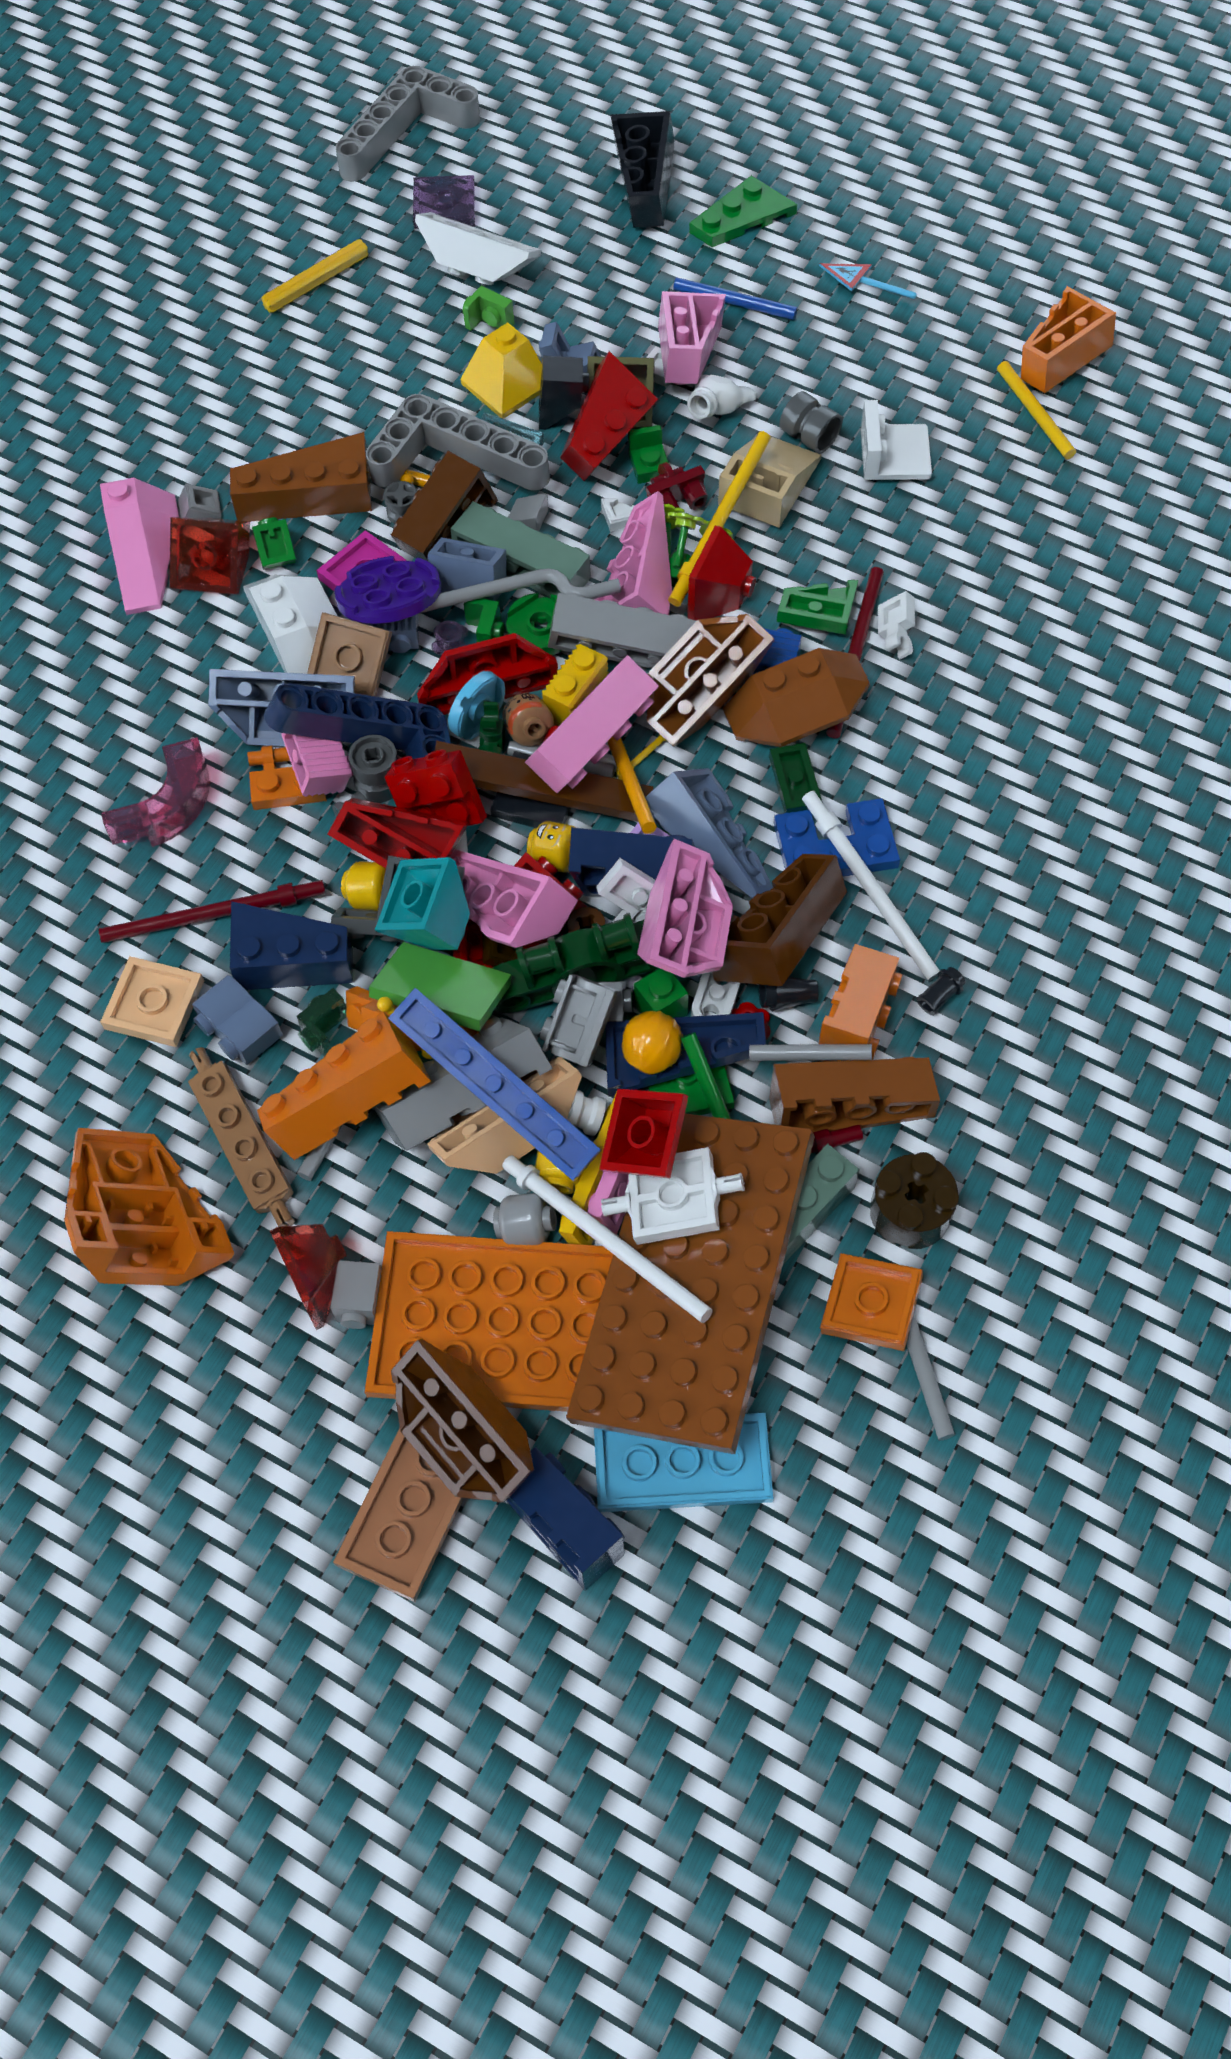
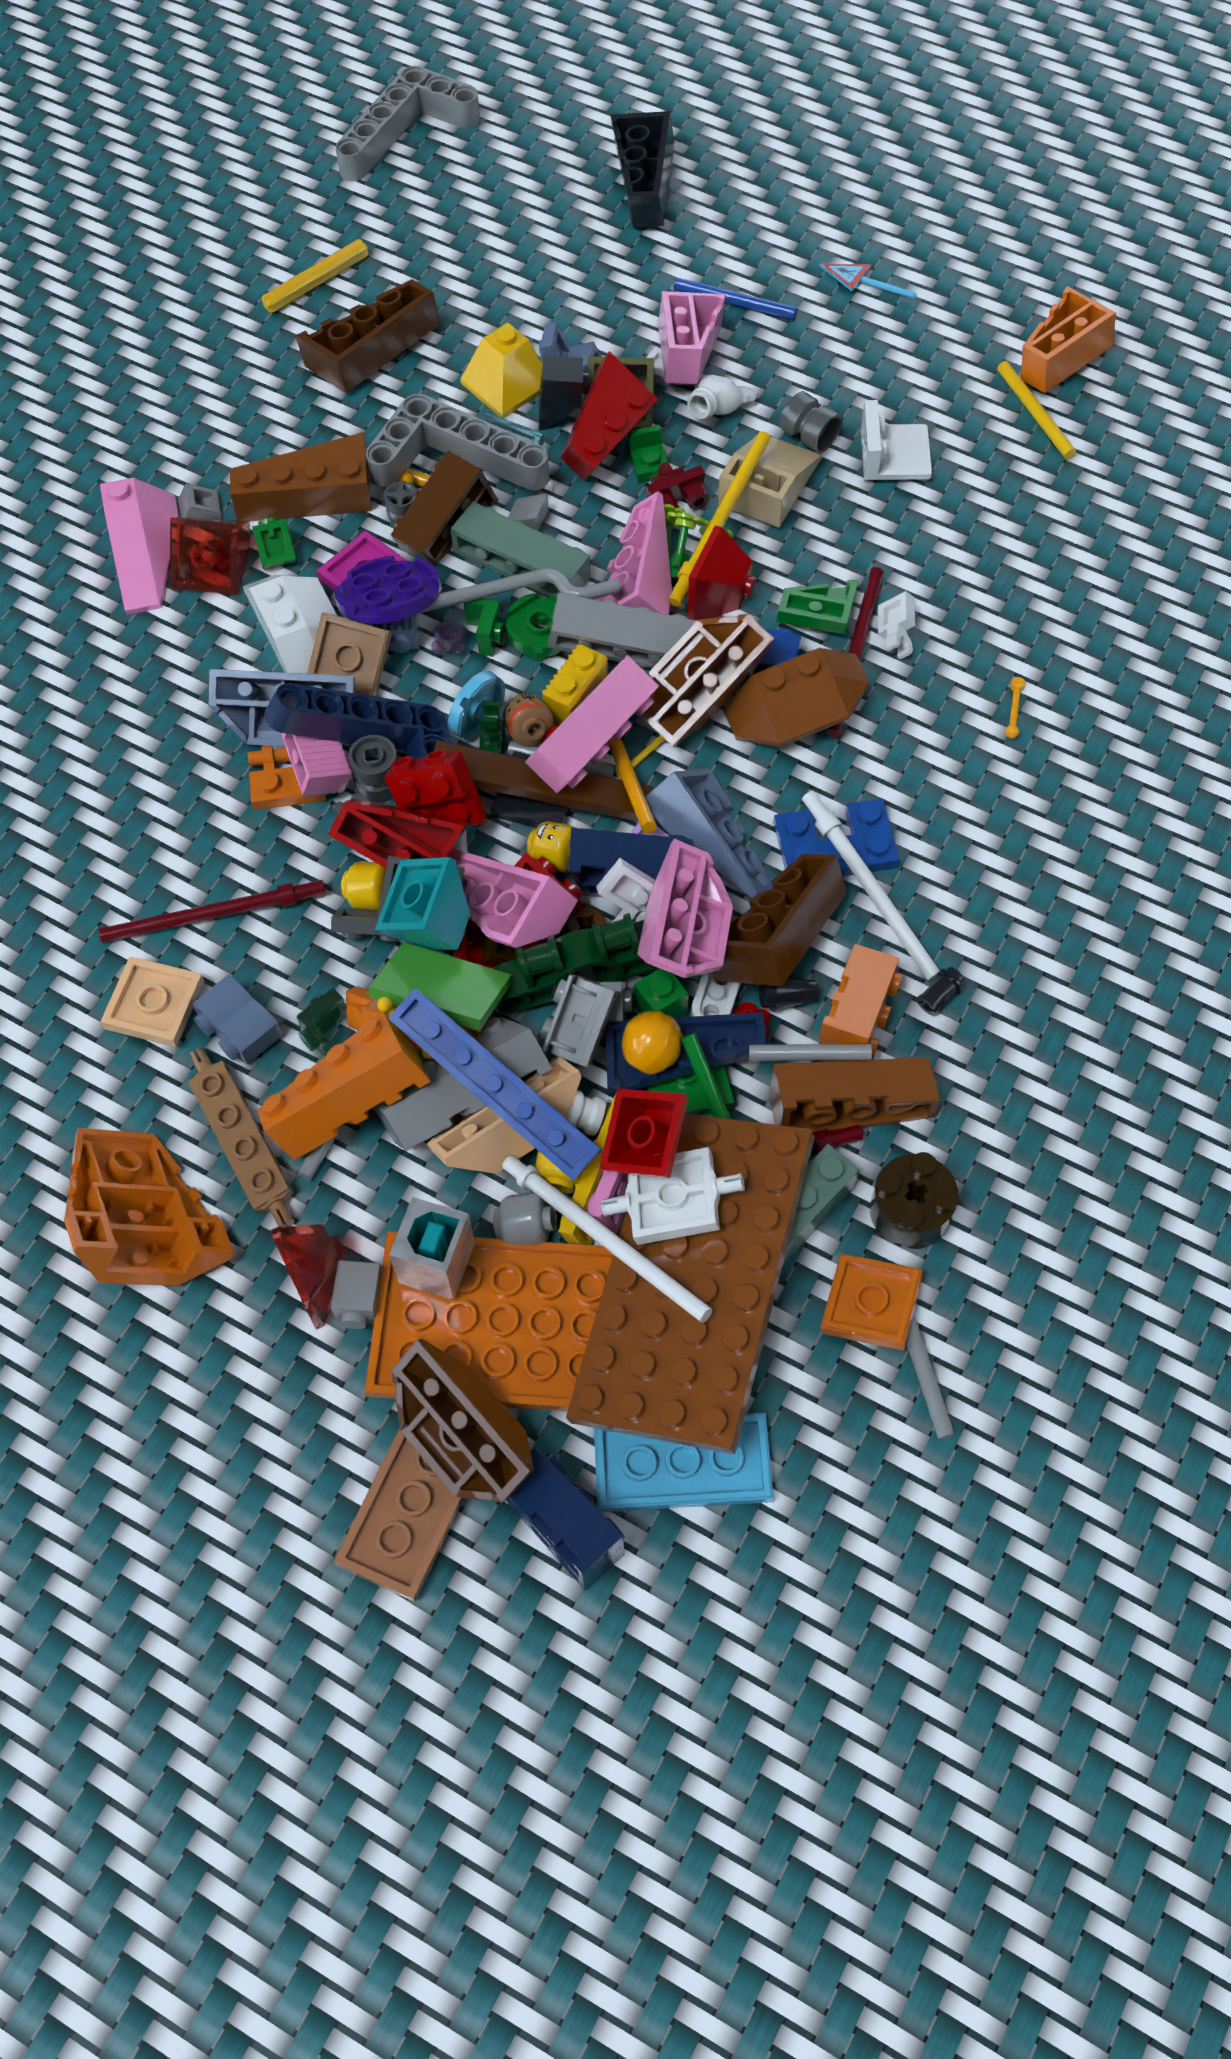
clear pink arch [101,737,210,847] -> none
dark blue wedge [230,901,353,990] -> none
clear purple tile [413,175,475,229] -> none
white wedge [415,212,542,285] -> none
red wedge [417,633,558,715] -> none
sand blue brick [428,537,507,601] -> none
bright green bracket [462,285,515,331] -> none
white tile [601,498,634,532] -> none
green wing [689,175,797,247] -> none
dark green plate [769,743,823,813] -> none
none -> reddish brown wedge [295,279,441,393]
none -> flat silver piece [389,1197,475,1300]
none -> light orange hinge [1005,677,1025,739]

